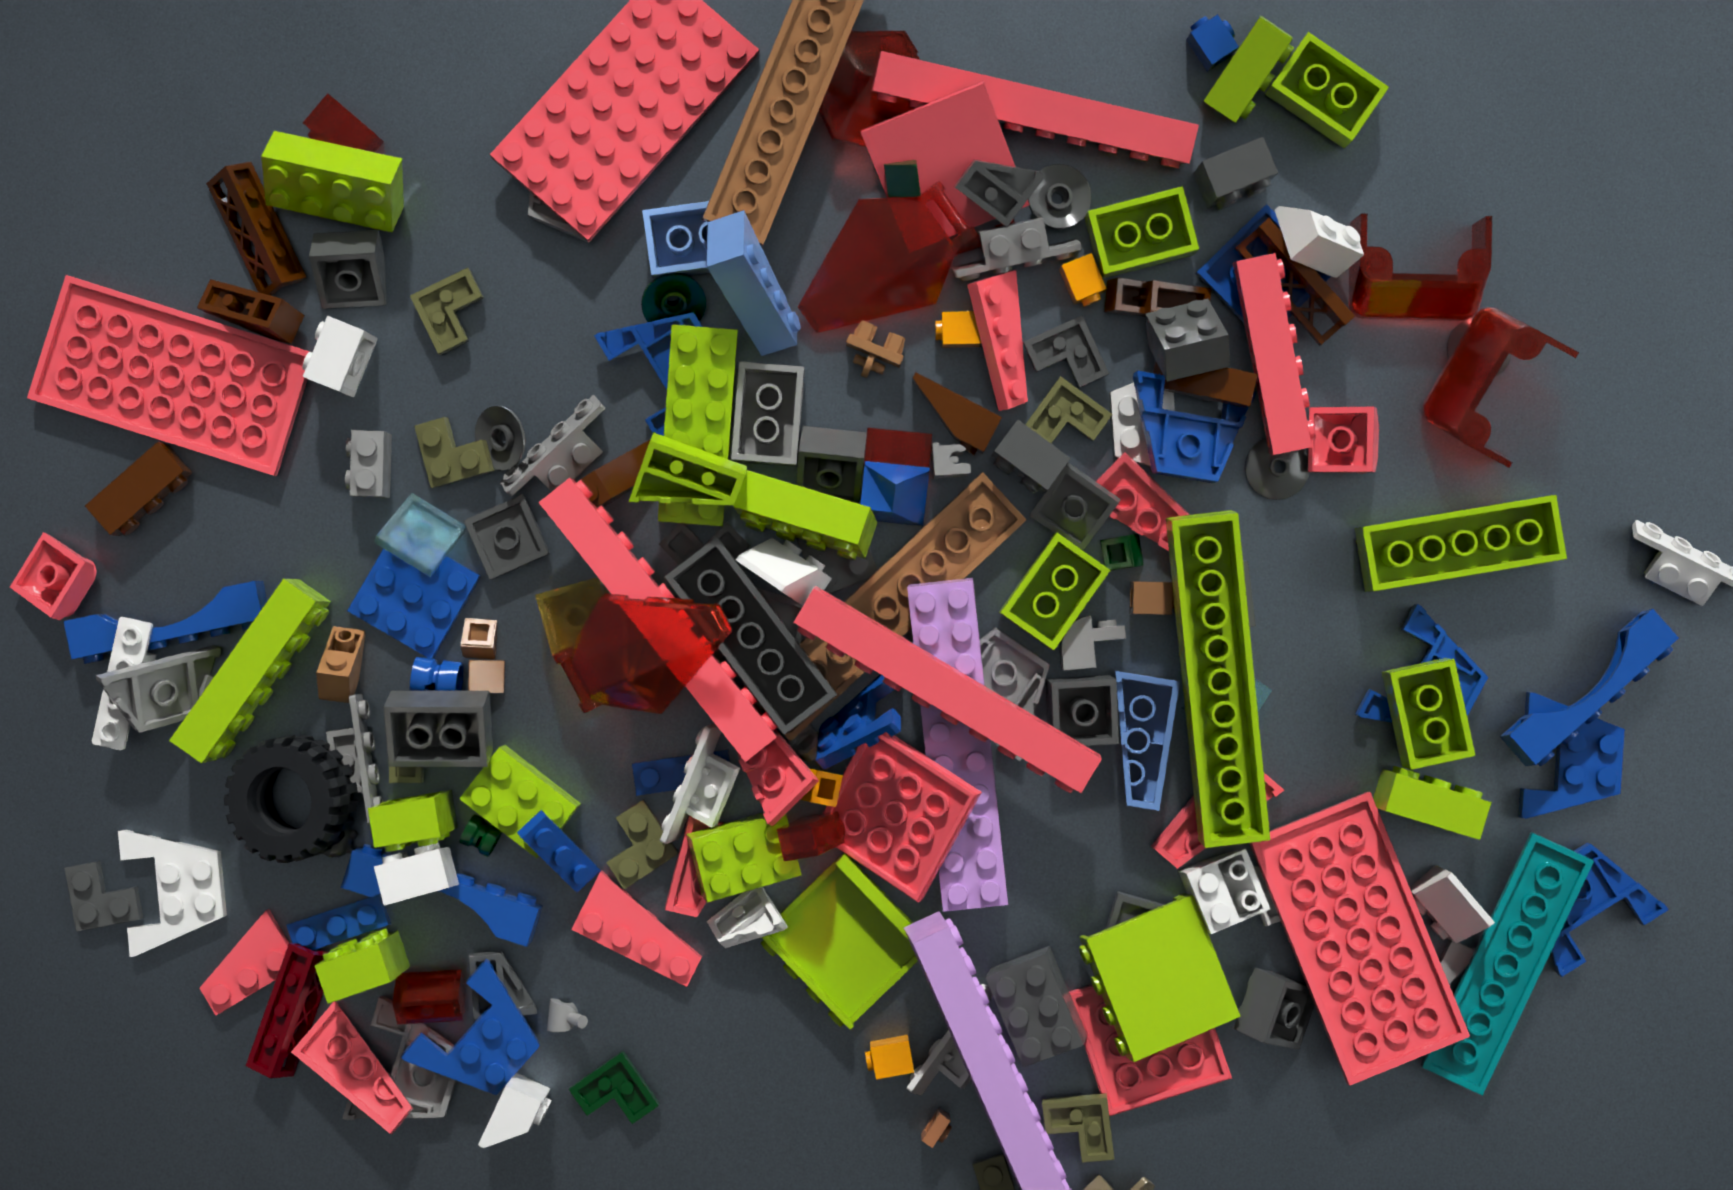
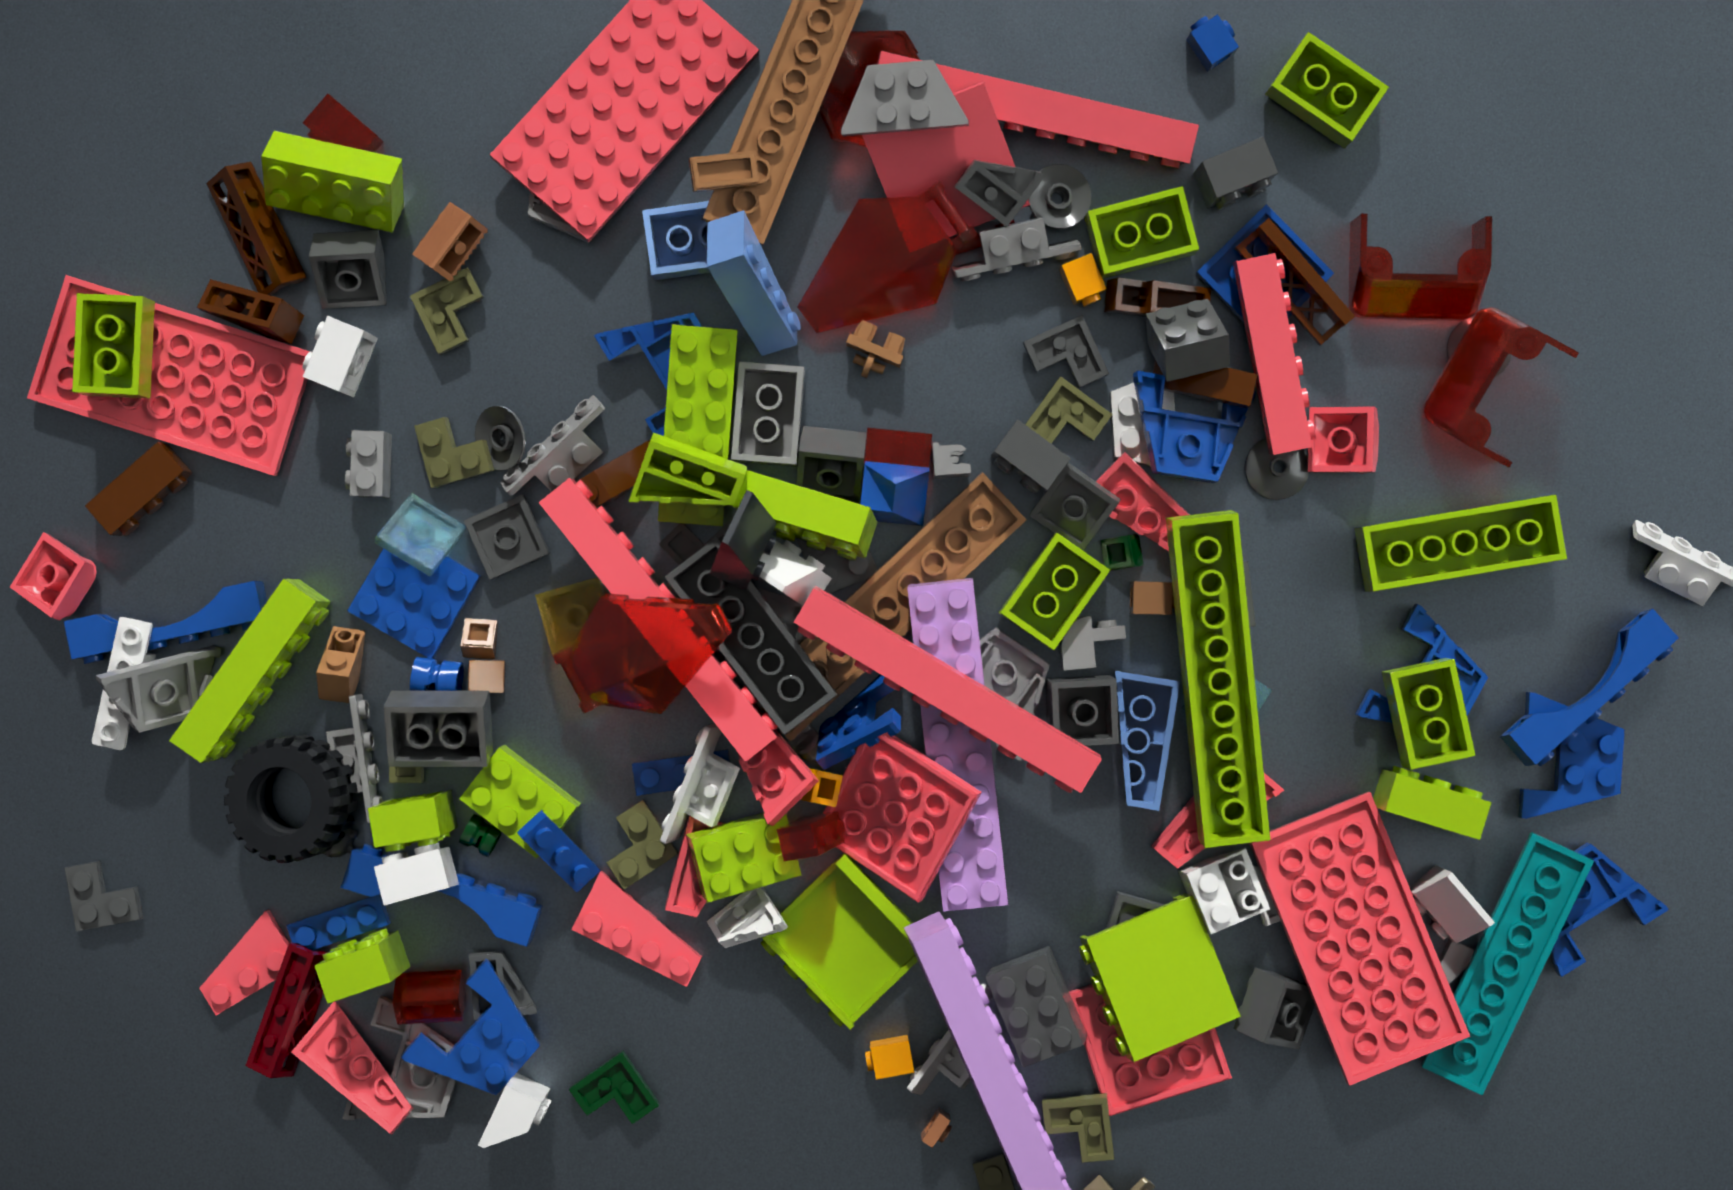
white wing [118,830,227,957] -> none
light grey piece [547,998,588,1032] -> none
dark green dish [641,273,706,322] -> none
dark green slope [884,160,921,197] -> none
reddish brown slope [912,372,1002,456] -> none
light orange brick [935,311,982,348] -> none
coral wing [967,270,1028,411] -> none
lime wedge [1204,16,1294,123] -> none
white slope [1275,206,1364,278] -> none
none -> lime brick [72,293,155,399]
none -> nougat brick [412,202,488,281]
none -> medium nougat tile [689,150,760,192]
none -> black slope [710,490,777,590]
none -> light grey wing [841,60,969,136]

